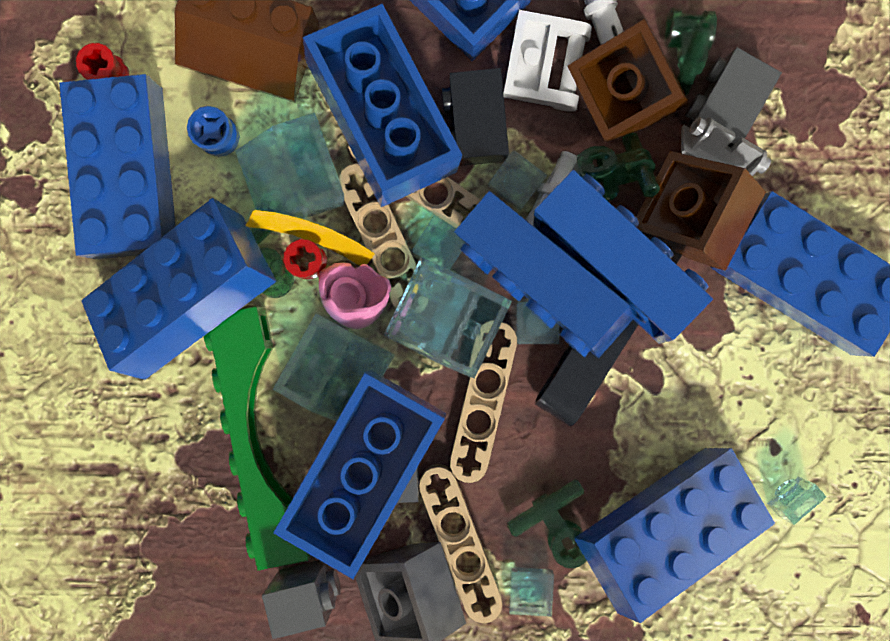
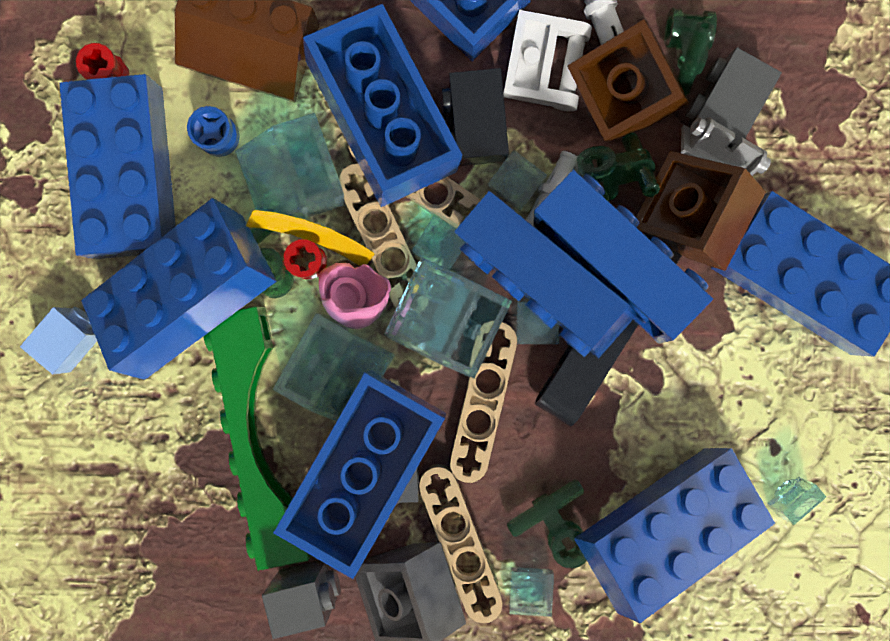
none -> light blue brick [20,307,97,375]

